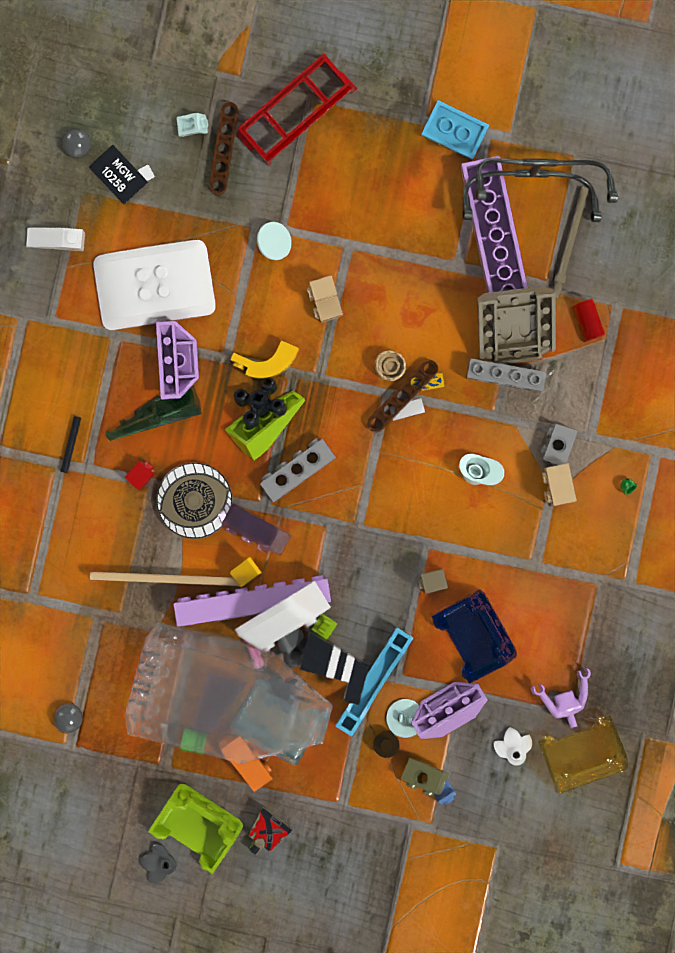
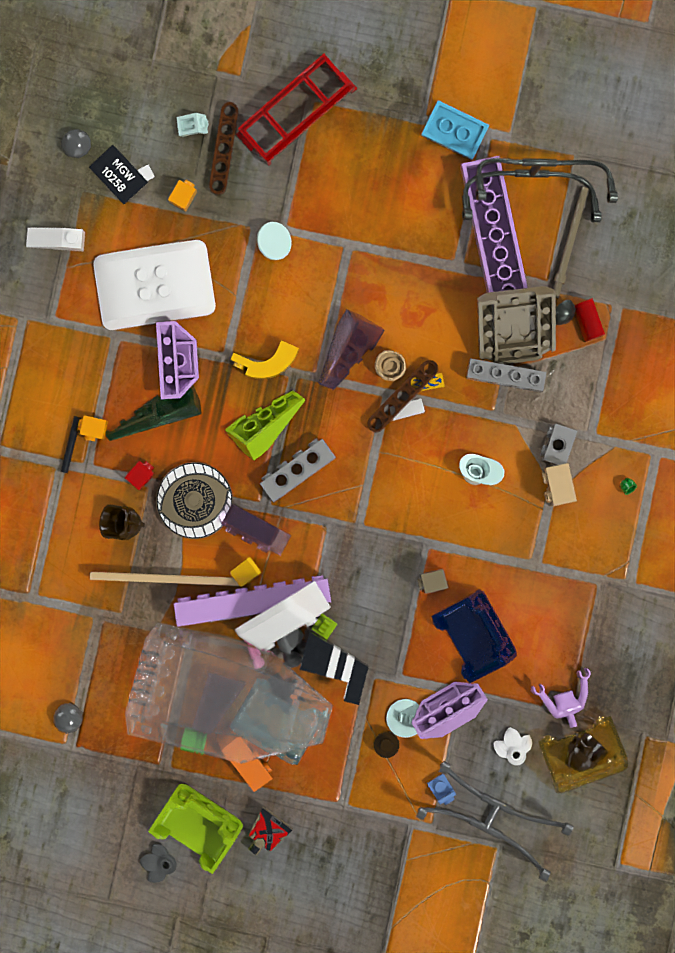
black gear [234,377,287,429] -> none
tan brick [307,275,343,323] -> none
medium azure arch [336,627,413,736] -> none
olive brick [401,758,449,797] -> none
none -> light orange brick [78,416,108,442]
none -> dark brown helmet [99,504,145,540]
none -> light orange brick [168,180,197,212]
none -> wedge [318,309,385,390]
none -> dark grey bar [416,761,574,882]
none -> pearl dark grey hair [556,300,576,326]
none -> dark brown helmet [565,732,609,772]

